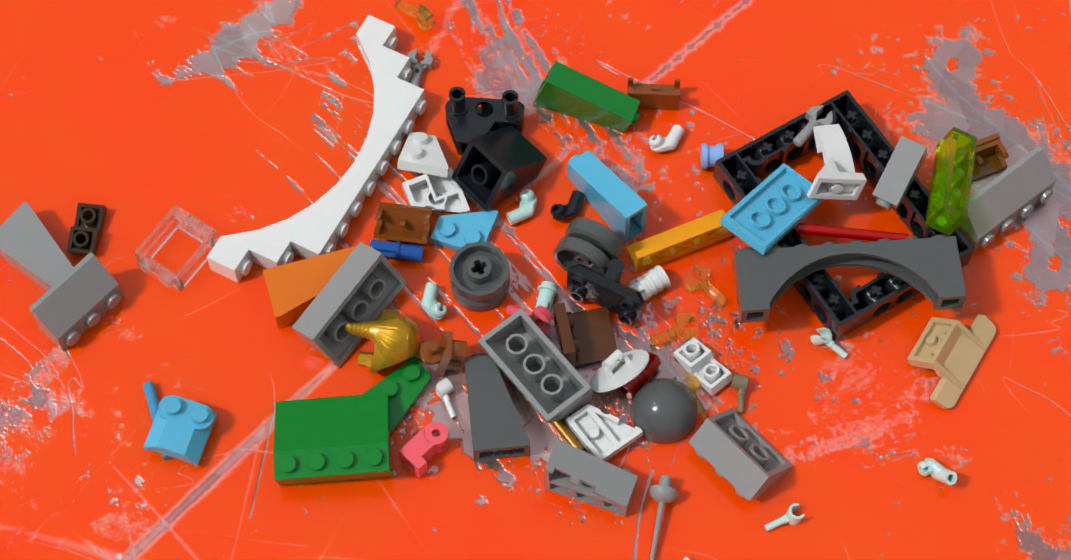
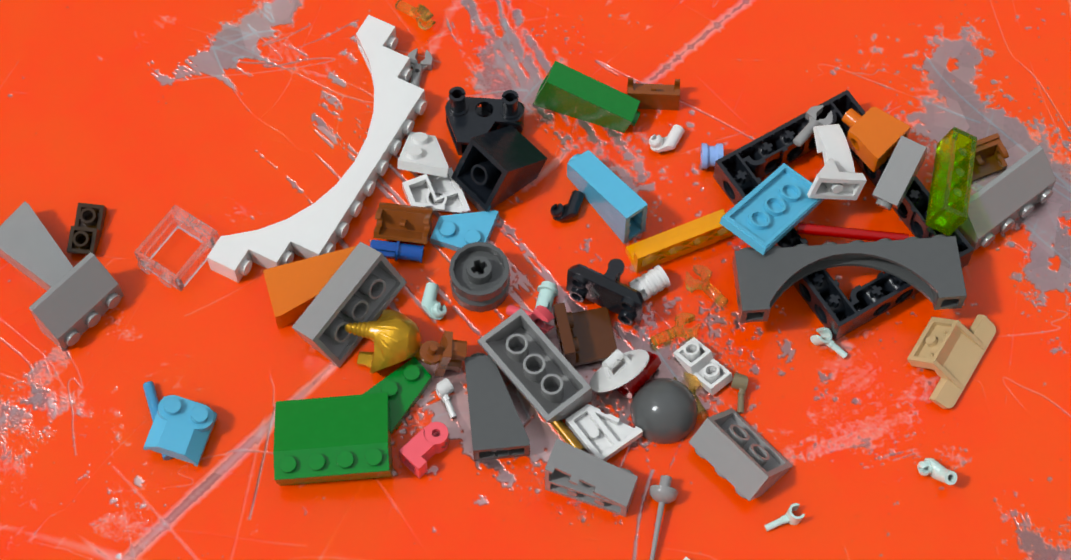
light aqua arm [506,189,537,226] -> none
dark grey wheel [553,217,624,275] -> none
none -> orange torso [842,107,911,172]

